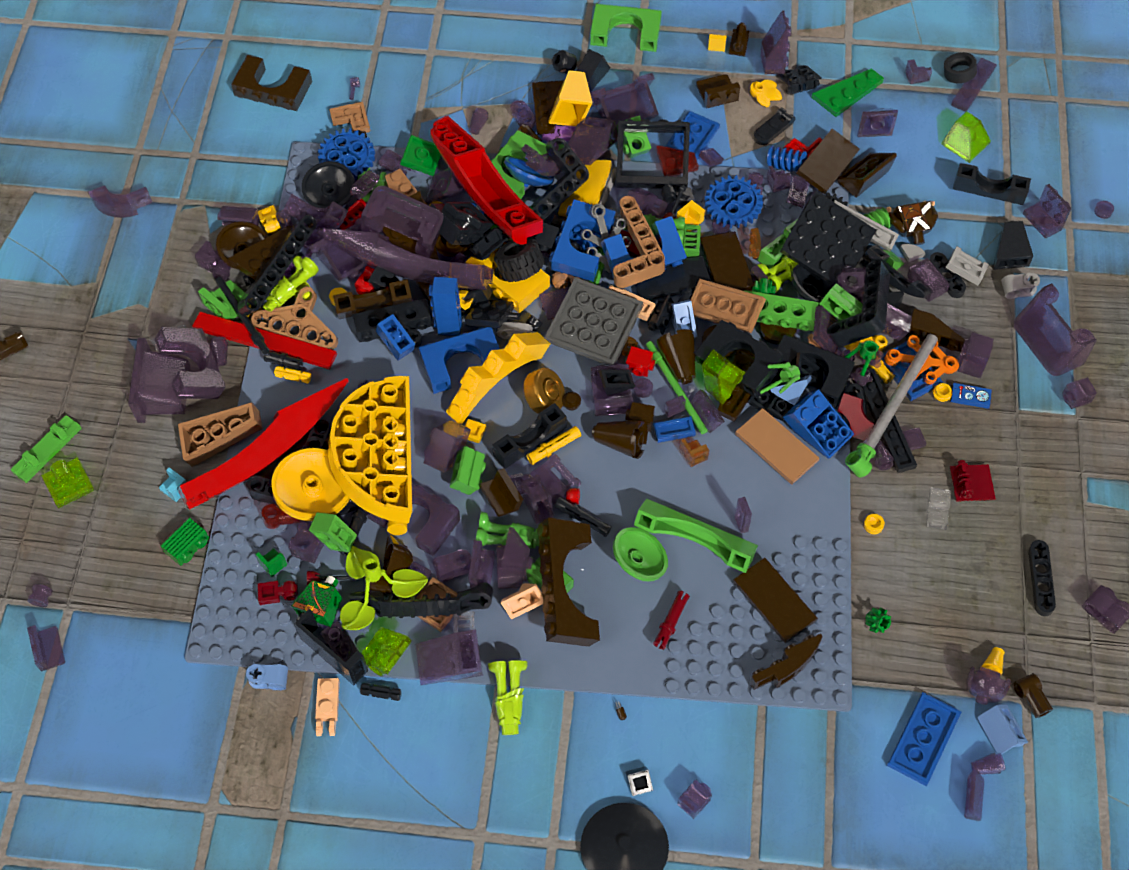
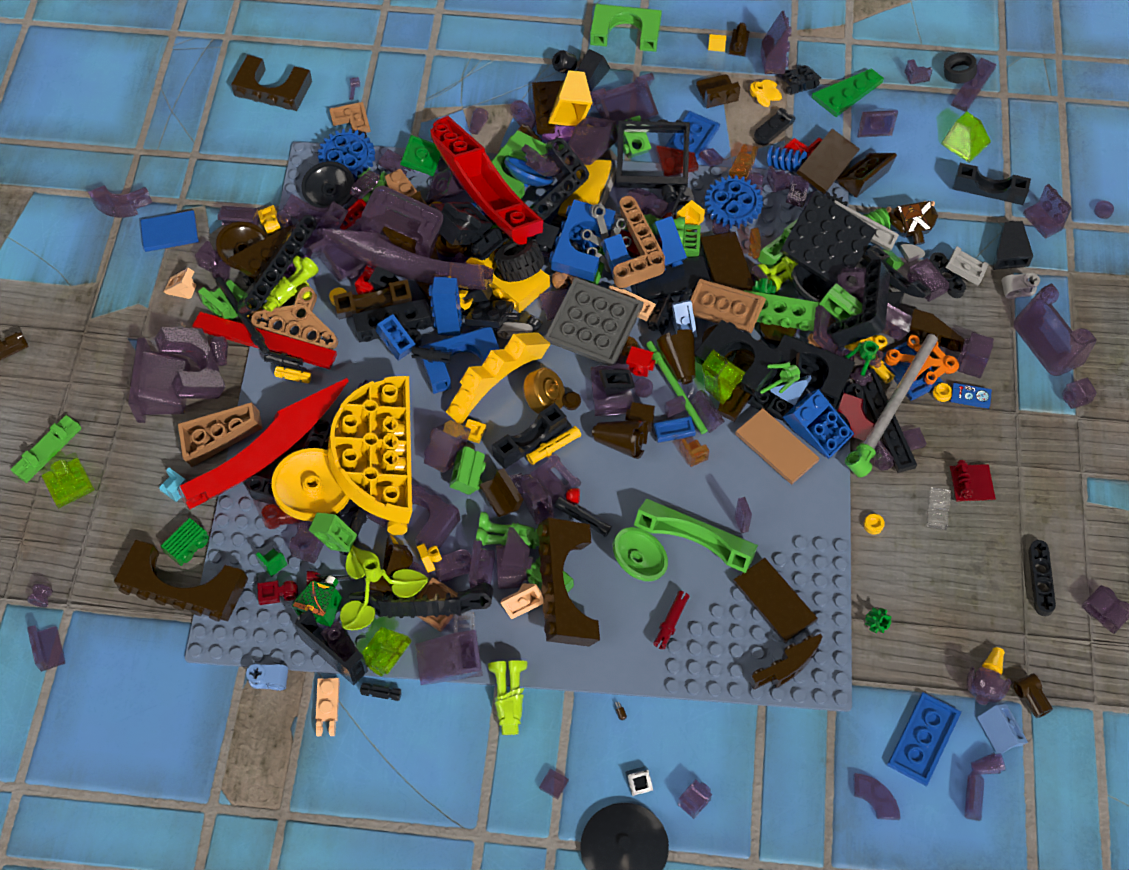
none -> dark brown arch [113,539,248,622]
none -> blue tile [140,210,199,252]
none -> light nougat slope [164,268,197,299]
none -> black pin [411,346,452,364]
none -> yellow tile [417,544,442,573]
none -> clear purple tile [539,769,569,800]
none -> clear orange hinge [729,144,758,180]
none -> clear purple tile [854,773,900,820]

